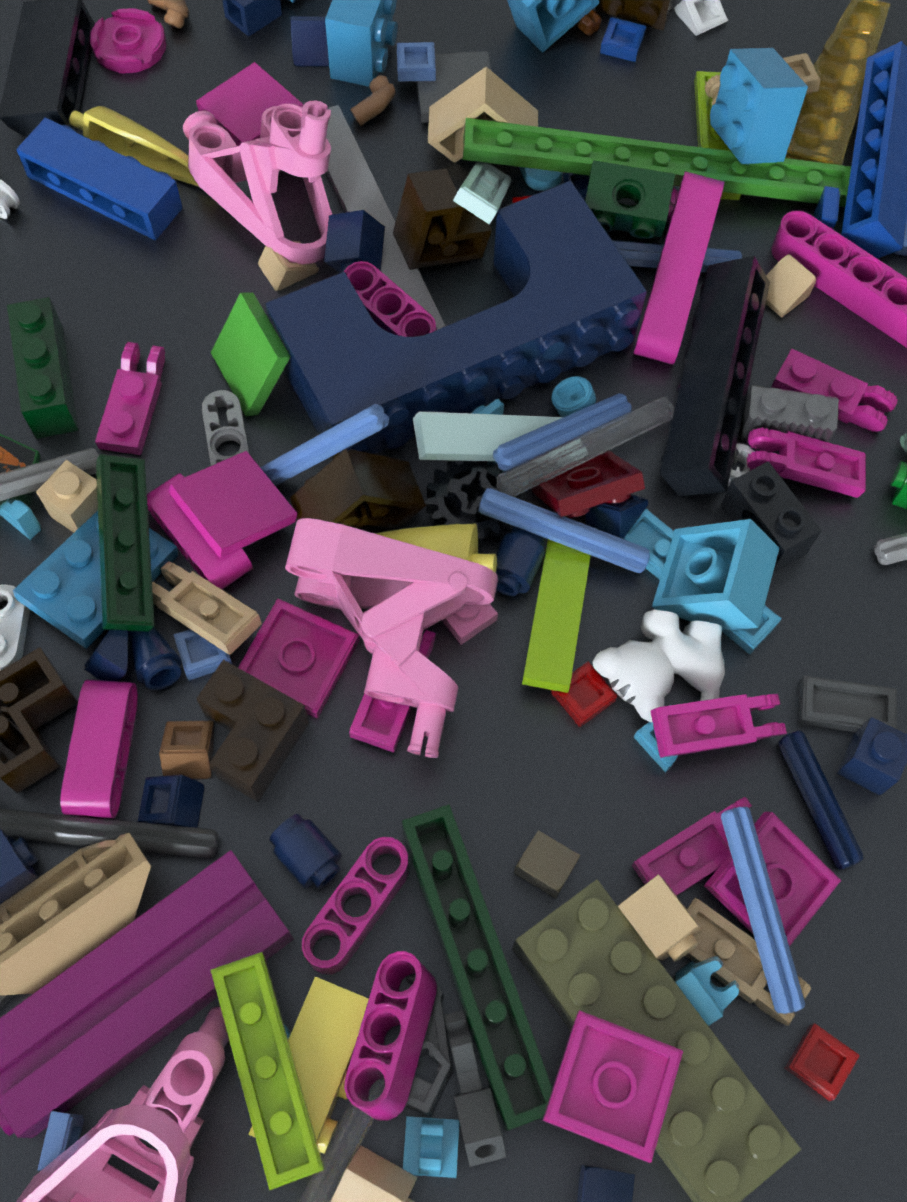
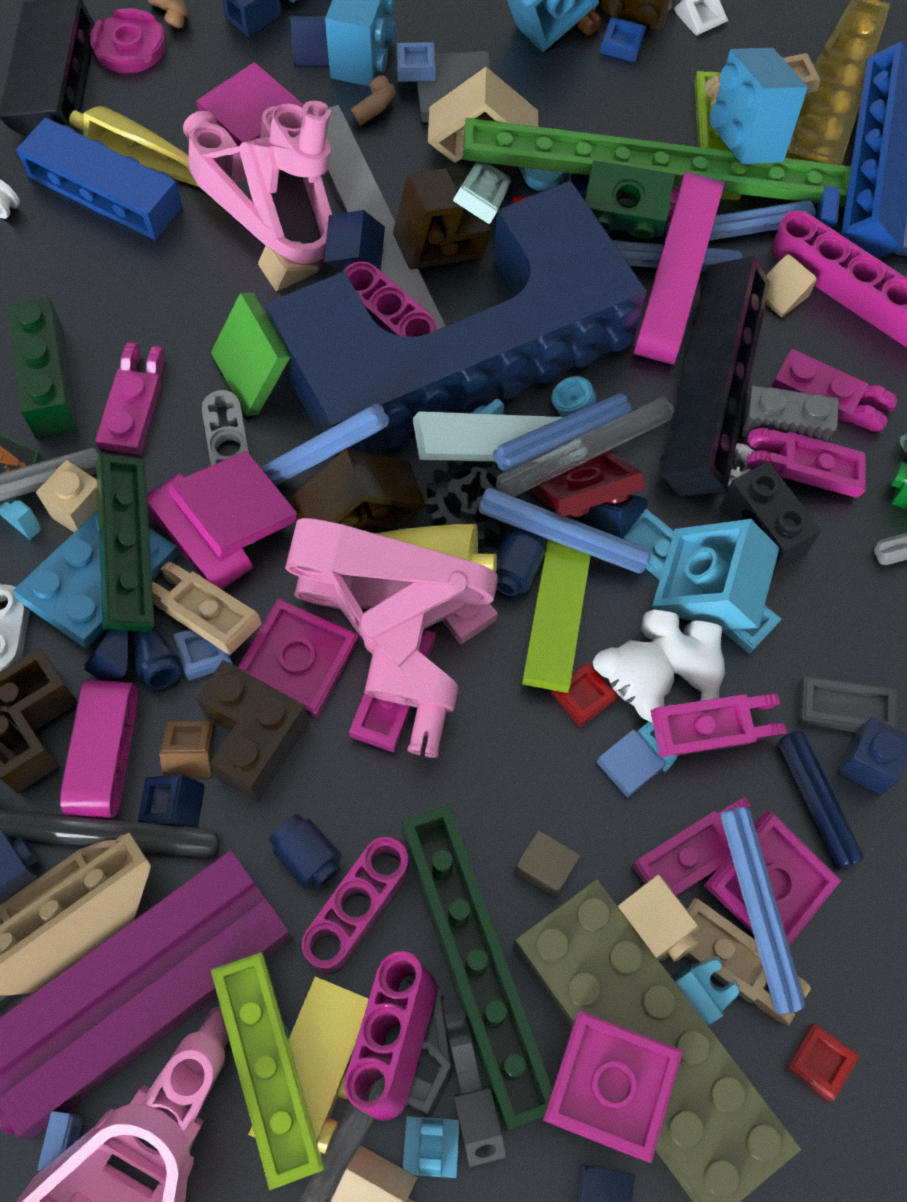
none -> medium blue tile [596,729,665,798]
none -> medium blue axle [662,200,816,242]

